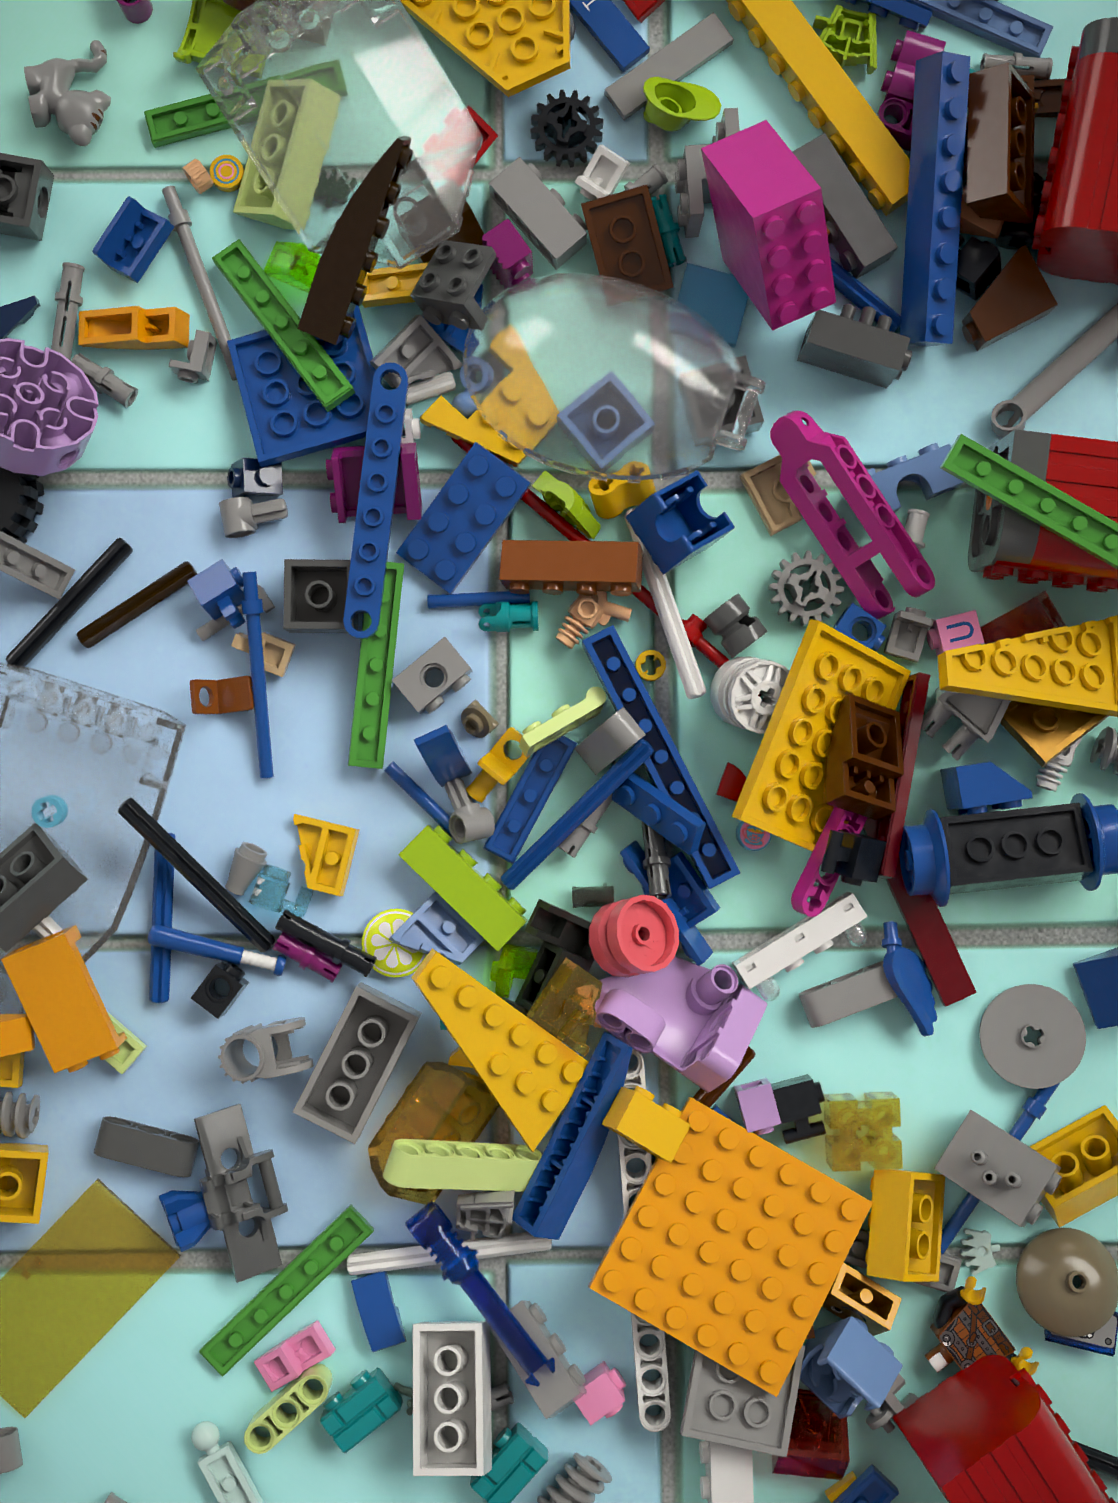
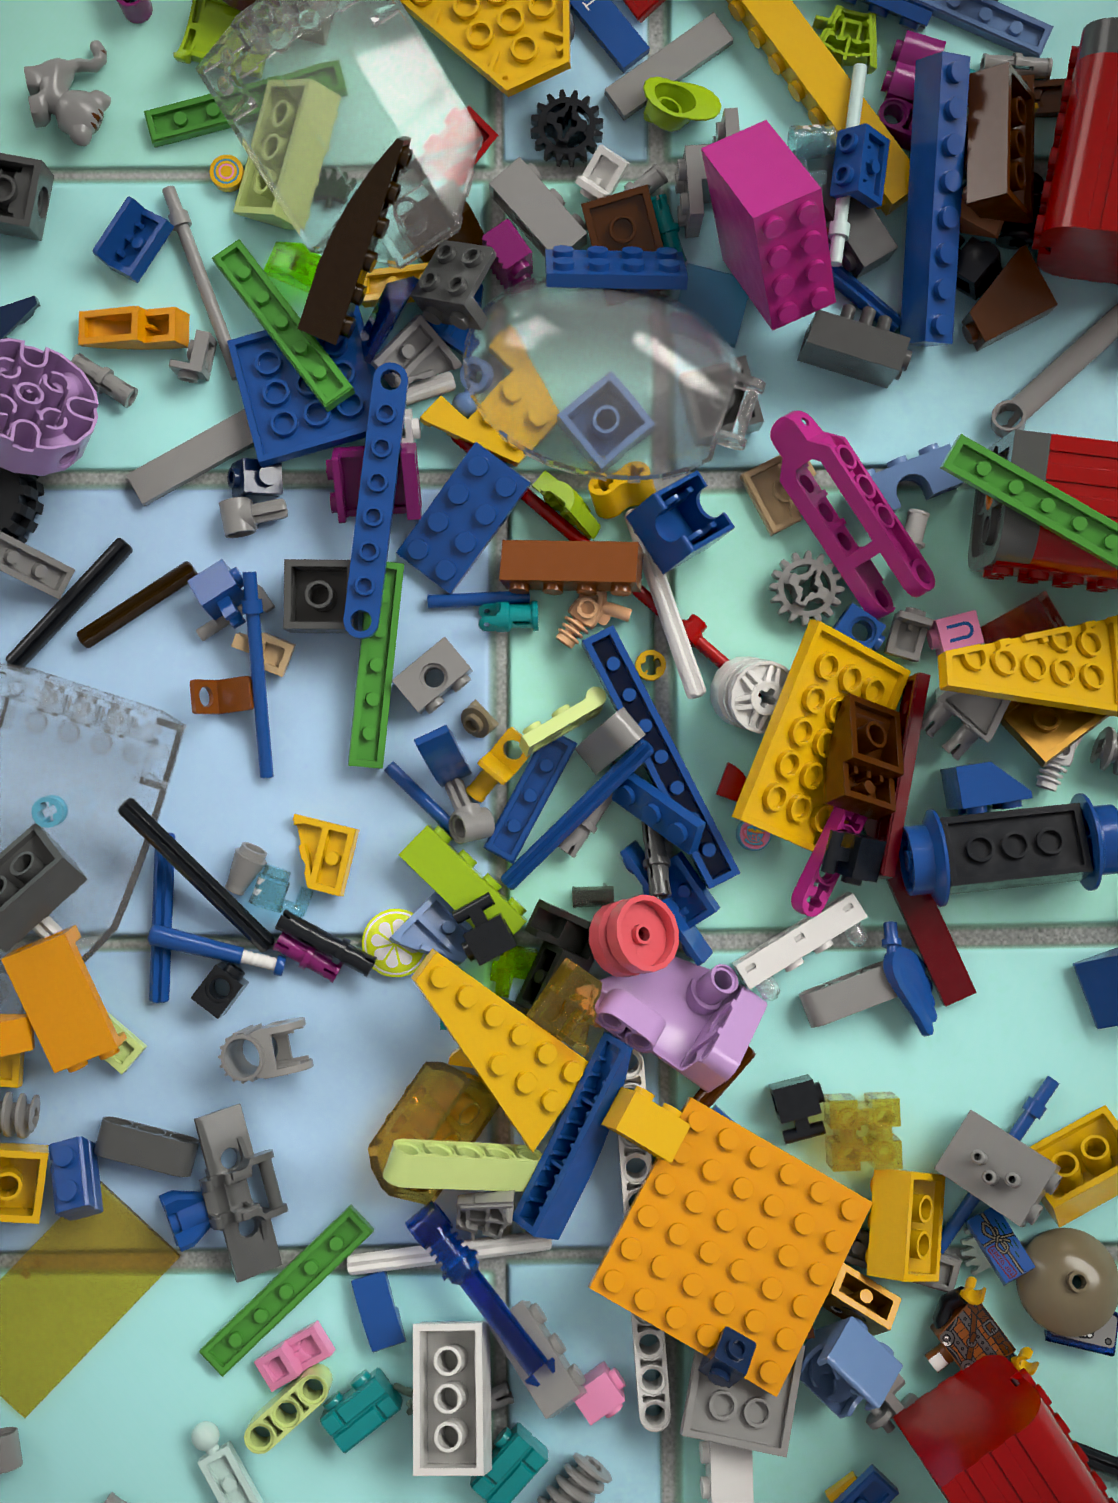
light grey pin [51,262,85,361] -> none
light nougat axle [182,159,214,194] -> none
light grey brick [293,982,422,1144] -> none
dark grey wheel [703,593,768,658] -> none
lavender brick [734,1078,781,1135] -> none
clear red slope [772,1389,850,1480] -> none
light grey piece [979,984,1086,1089] -> none
none -> blue brick [48,1136,104,1221]
none -> light grey tile [126,409,254,506]
none -> clear blue slope [361,276,419,364]
none -> black brick [452,892,518,966]
none -> blue plate [545,245,688,290]
none -> dark blue bracket [698,1327,756,1388]
none -> clear light blue piece [787,124,837,185]
none -> light aqua bar [828,63,867,267]
none -> blue bracket [830,123,890,209]
none -> blue tile [965,1207,1035,1286]

